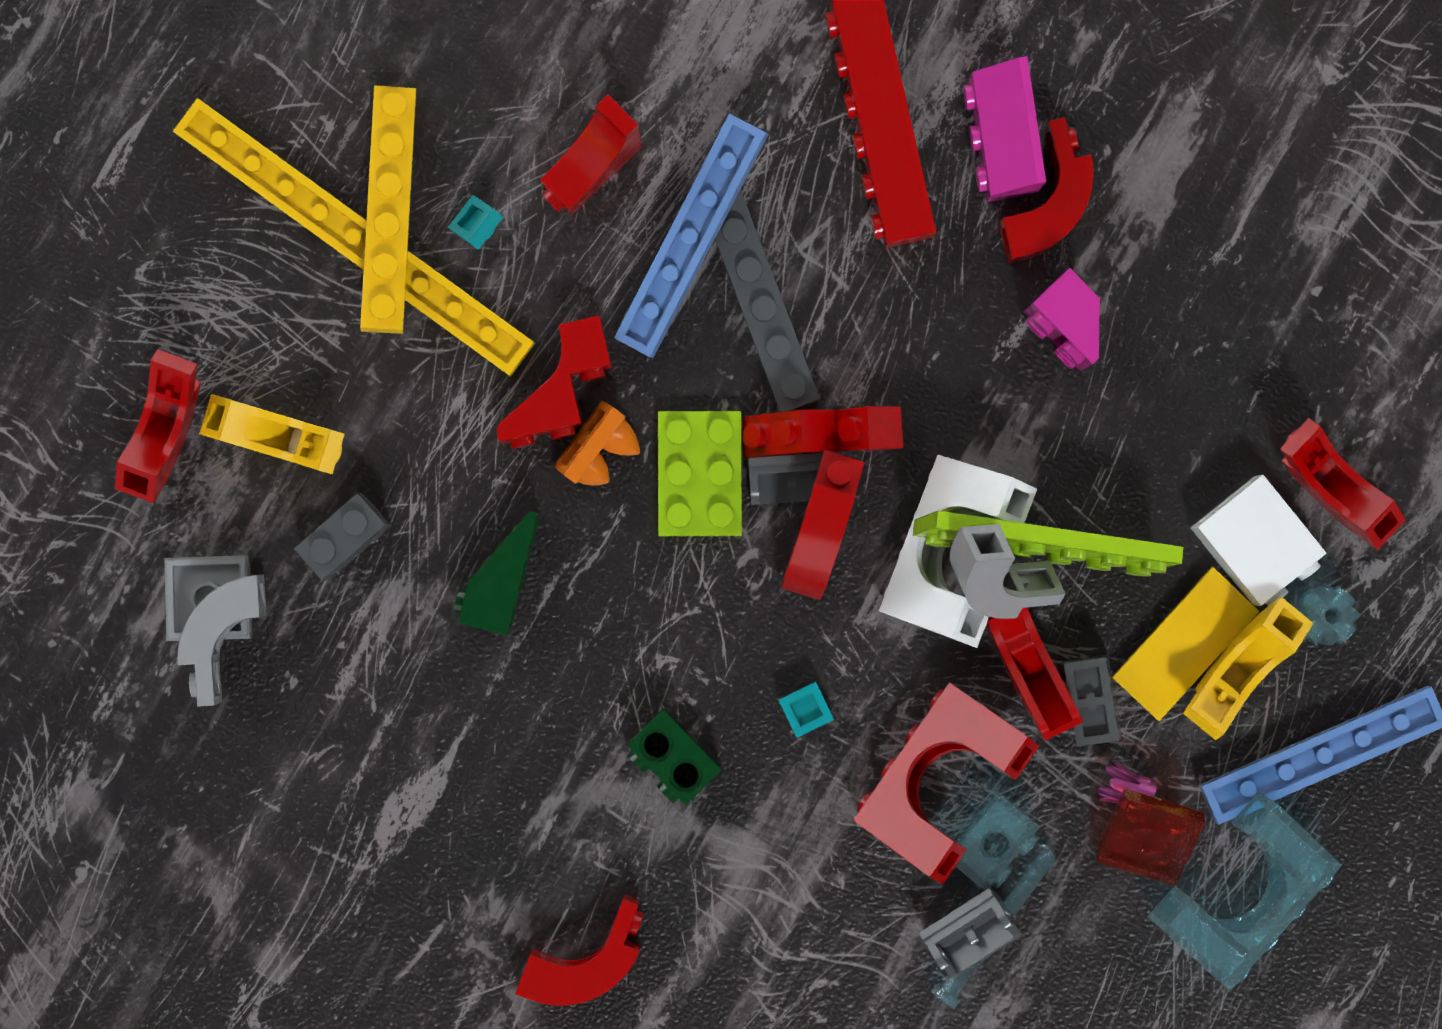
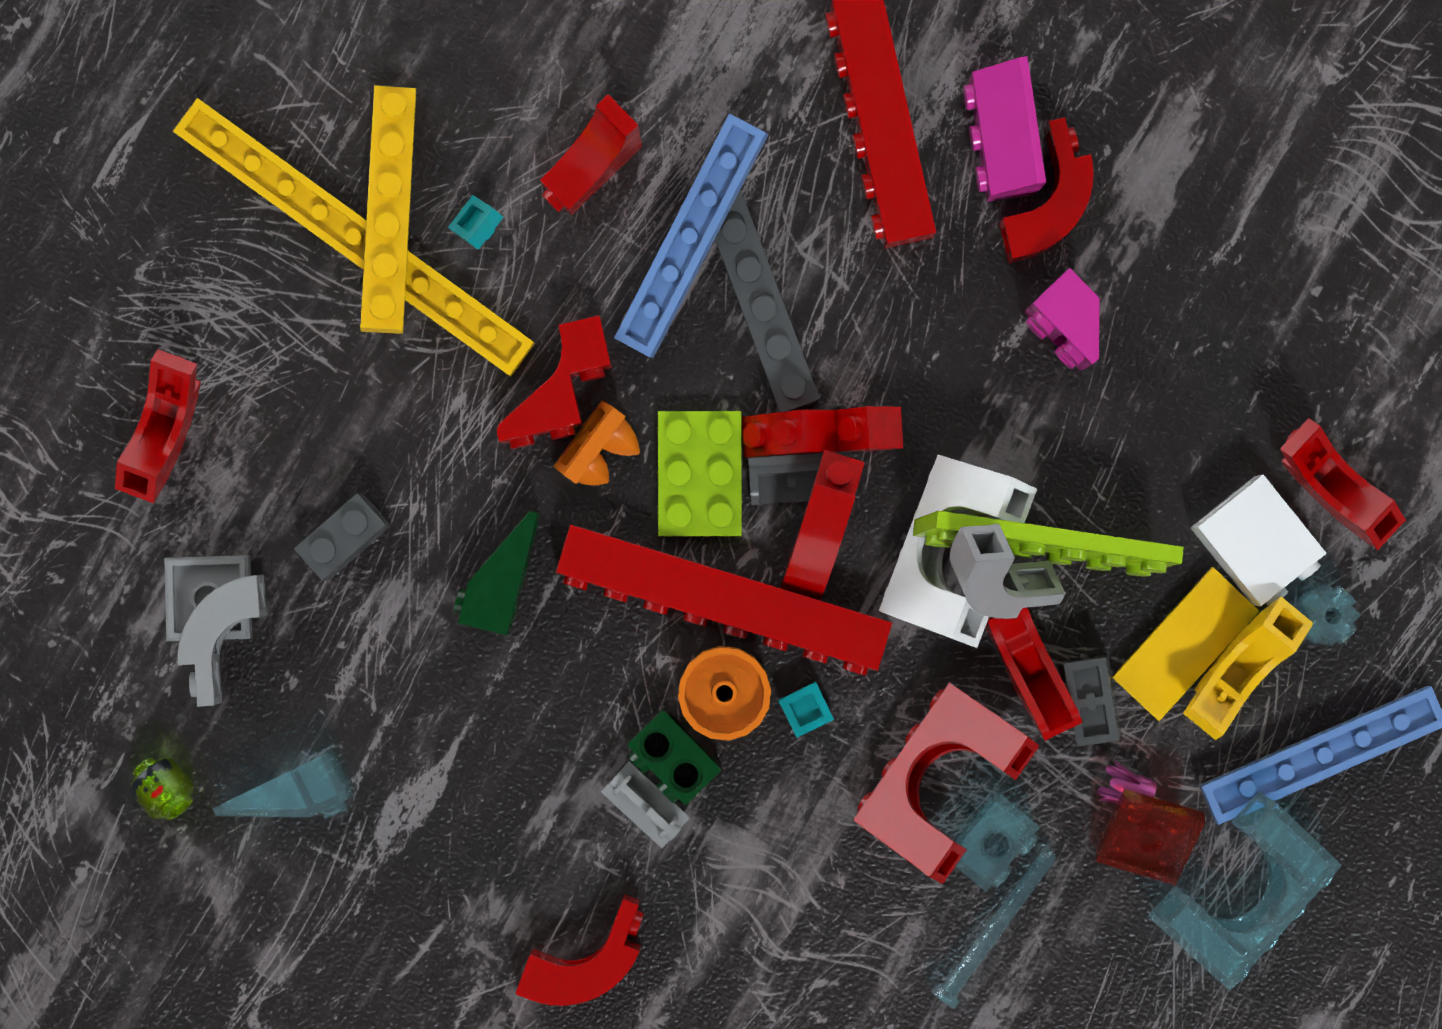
yellow arch [199,394,345,474] -> none
dark grey hinge [919,888,1023,979] -> none
none -> clear neon green head [130,758,194,820]
none -> clear light blue slope [212,750,354,819]
none -> red brick [556,524,892,676]
none -> light grey hinge [601,761,690,848]
none -> orange wheel [678,646,771,741]

